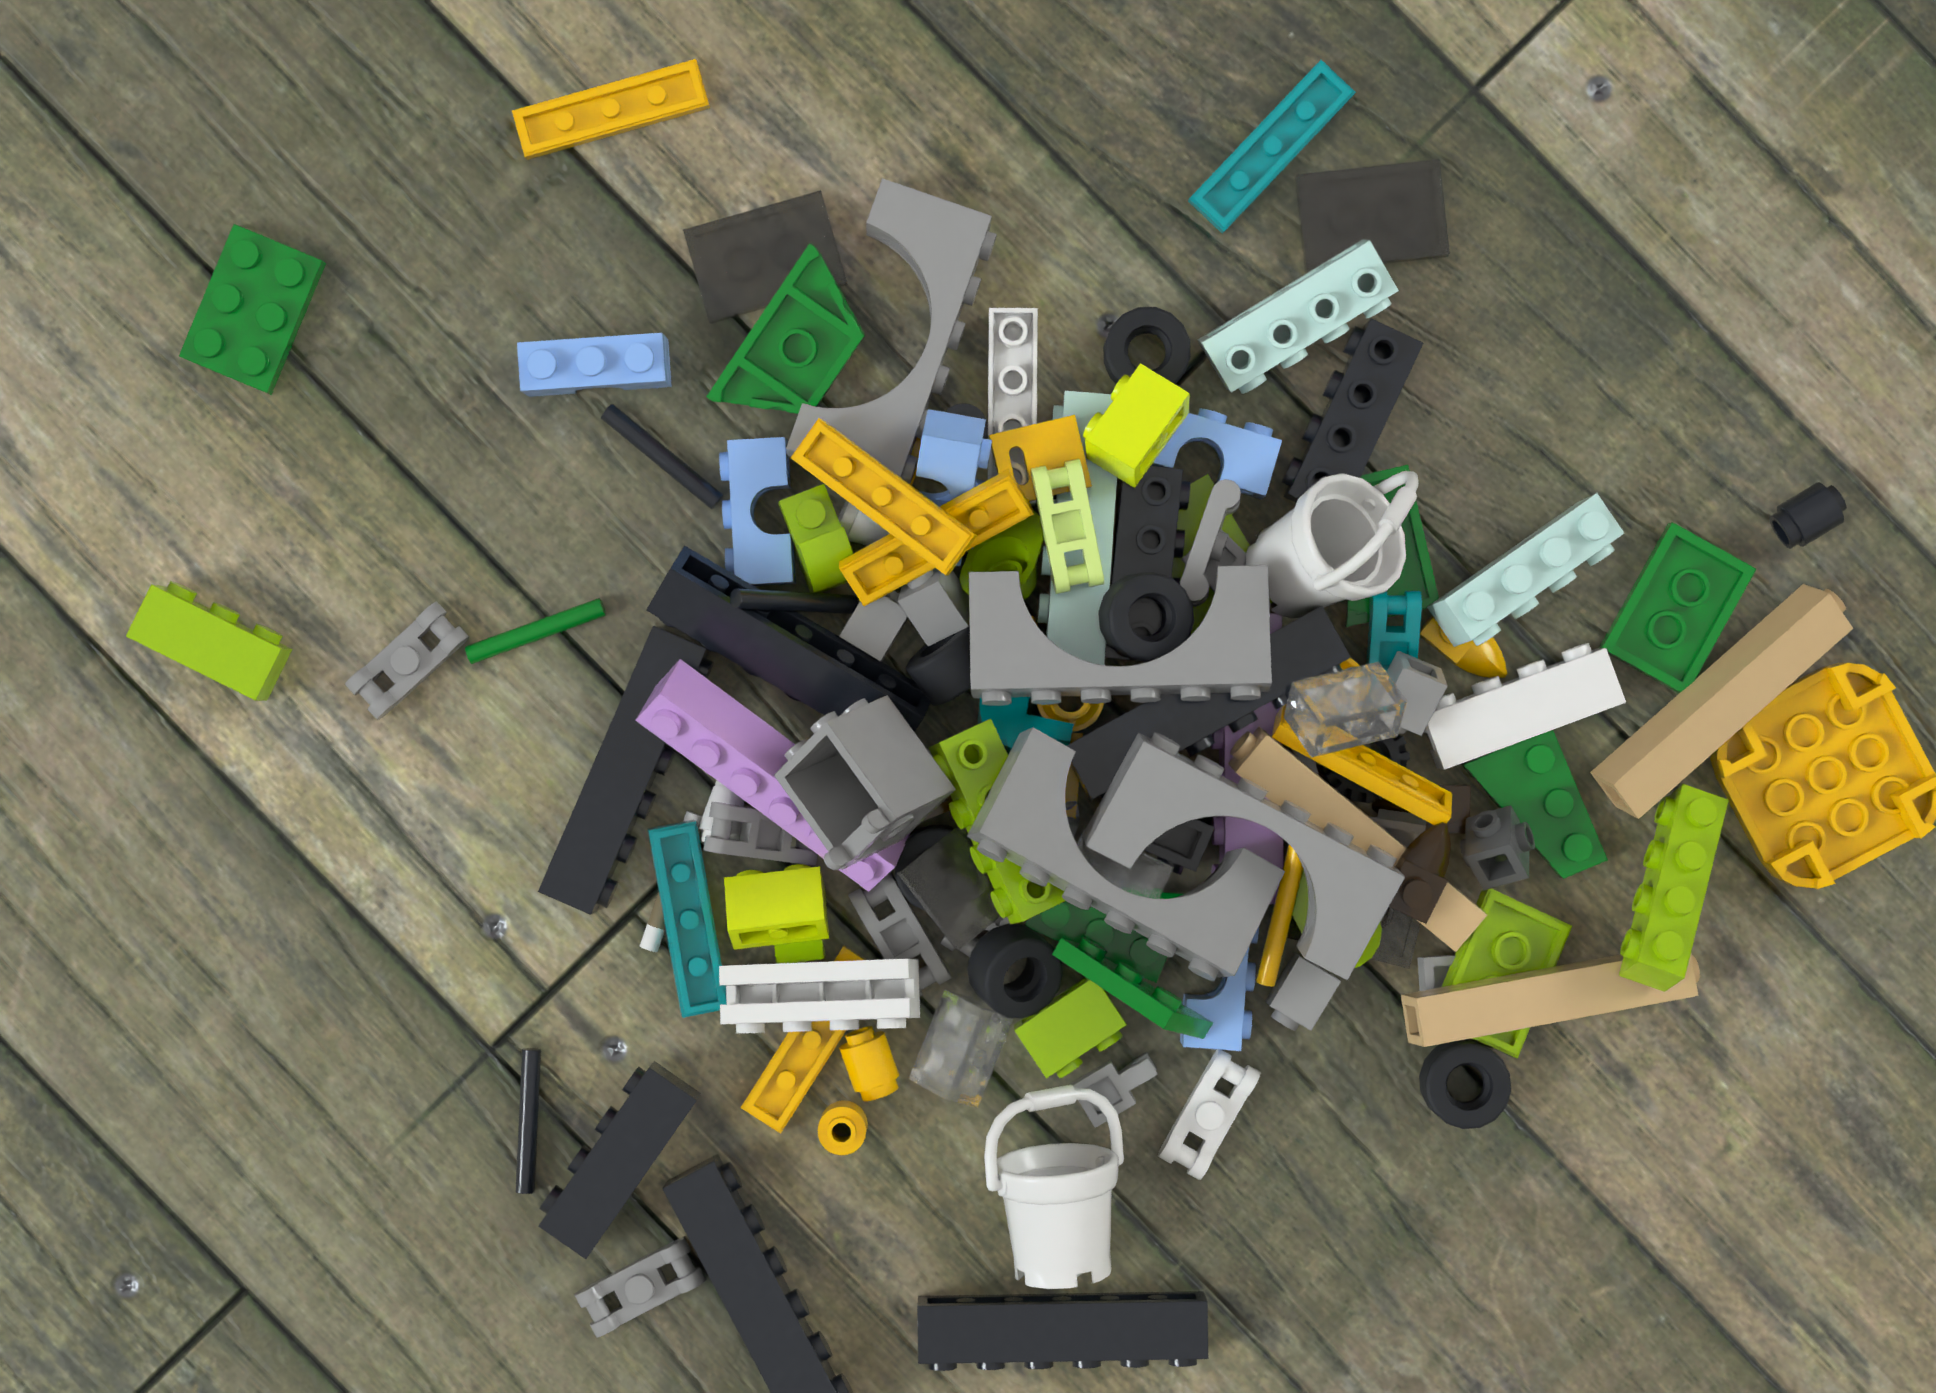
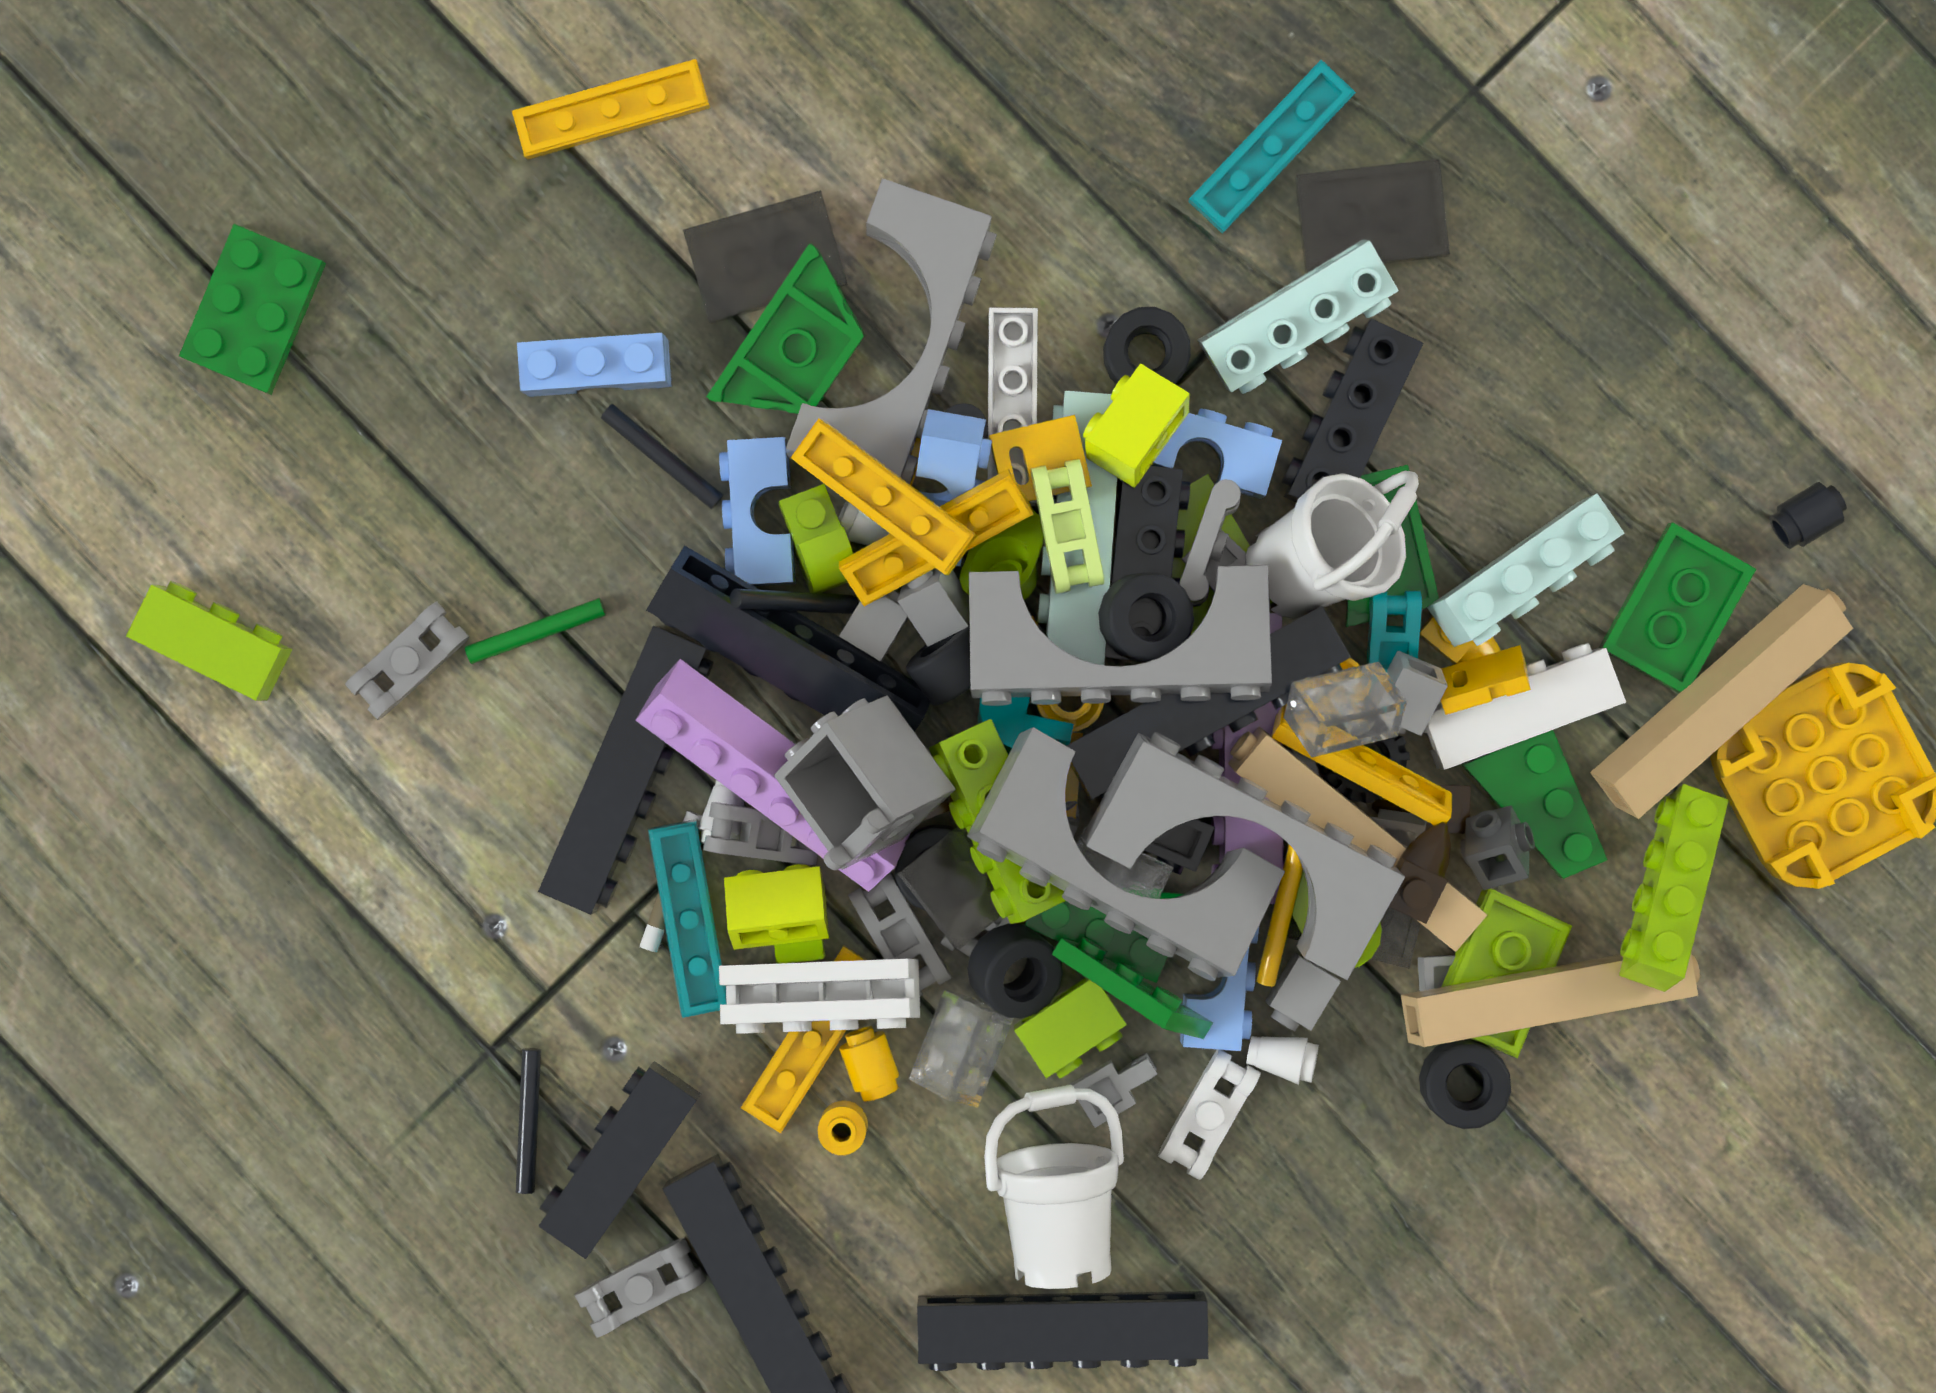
none -> white cone [1246,1036,1319,1085]
none -> yellow piece [1440,645,1531,715]

